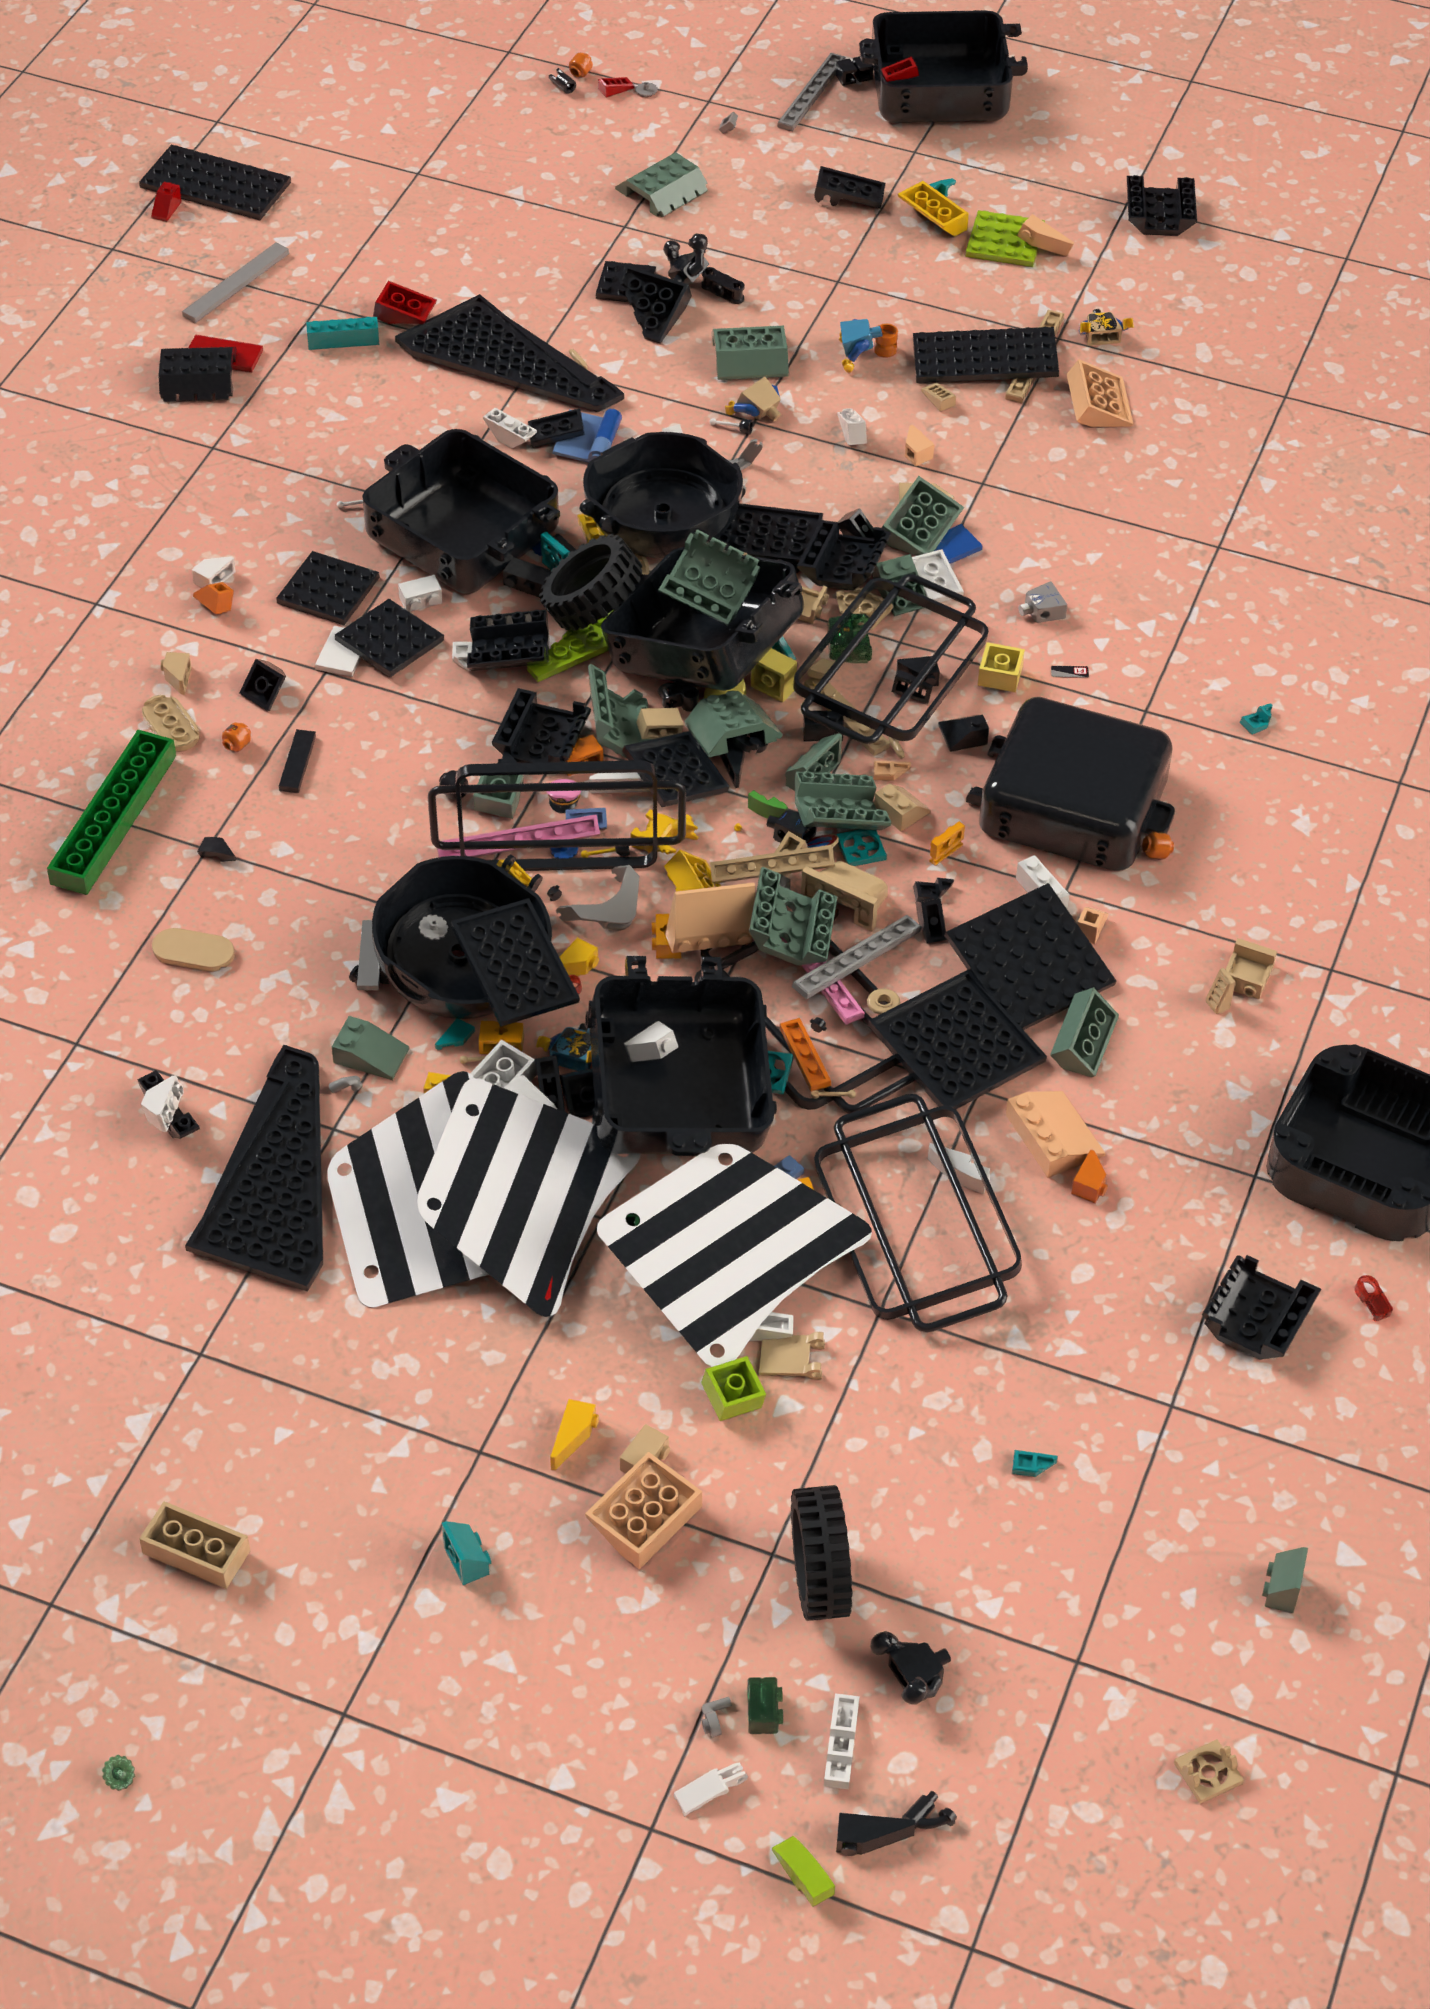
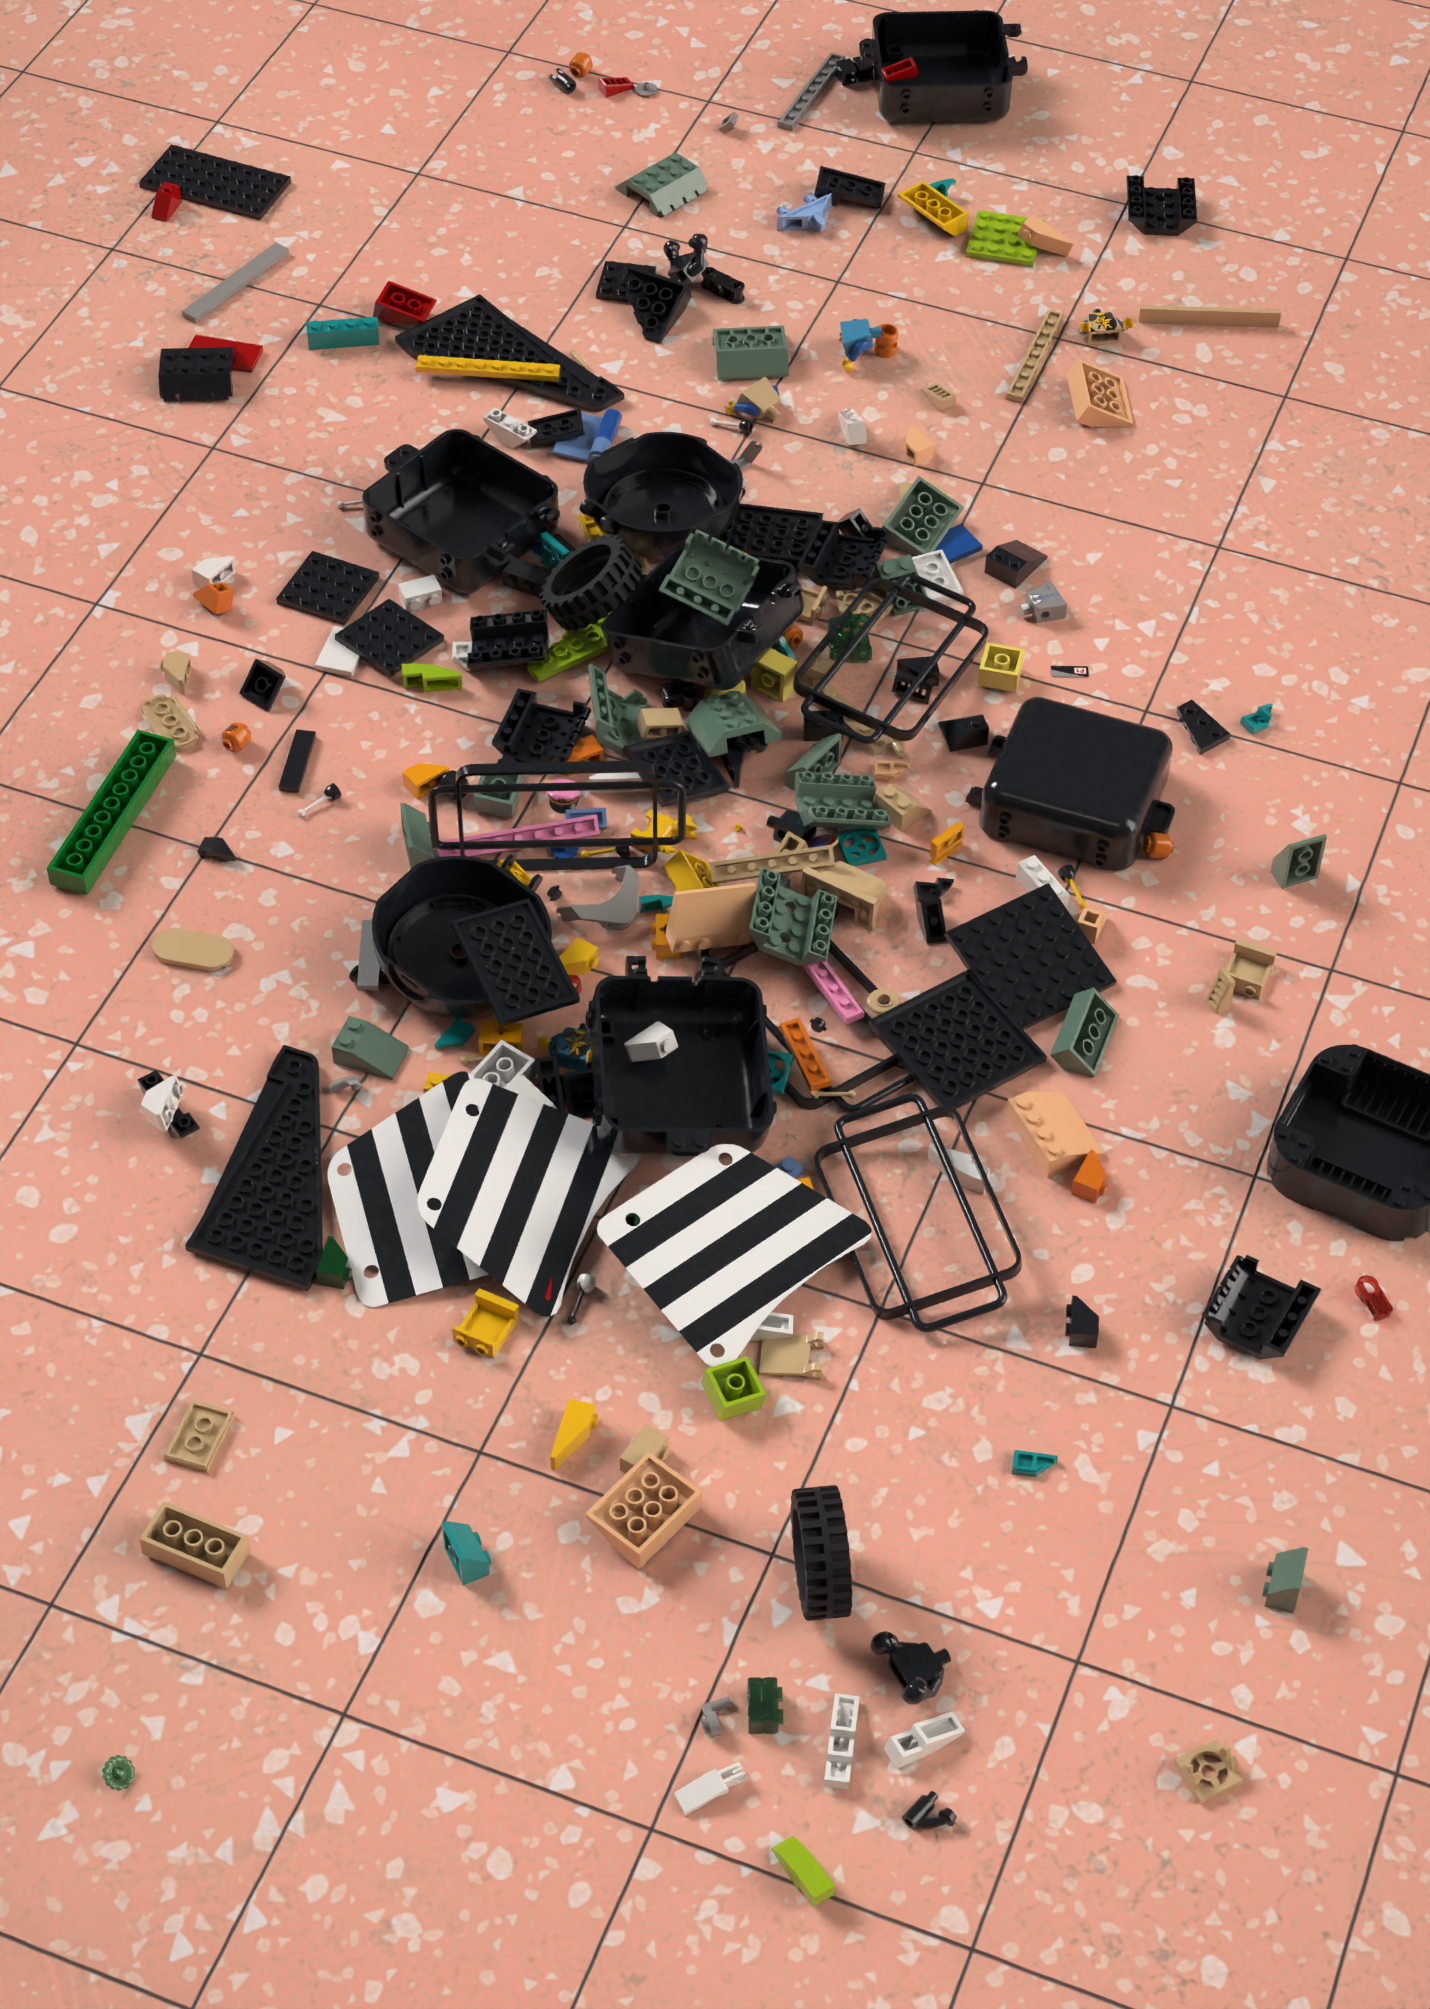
light grey piece [419,915,448,940] -> none
bright green slope [748,790,788,818] -> none
light grey tile [792,915,922,999] -> none
black slope [836,1813,916,1856] -> none
black plate [913,327,1059,383] -> none
none -> tan tile [163,1399,235,1473]
none -> hinge [297,783,342,817]
none -> dark green slope [316,1236,352,1289]
none -> sand green slope [400,803,438,869]
none -> lime slope [402,663,462,693]
none -> light orange slope [402,763,449,799]
none -> yellow plate [416,355,560,382]
none -> yellow panel [452,1288,520,1359]
none -> hinge [567,1274,596,1325]
none -> teal slope [638,895,673,914]
none -> light blue connector [776,192,832,232]
none -> orange head [783,624,803,650]
none -> white slope [884,1711,965,1768]
none -> black slope [984,540,1048,589]
none -> hinge [1058,865,1087,908]
none -> black slope [1065,1295,1099,1348]
none -> tan tile [1139,305,1281,327]
none -> black wing [1176,699,1230,755]
none -> sand green slope [1270,834,1327,889]

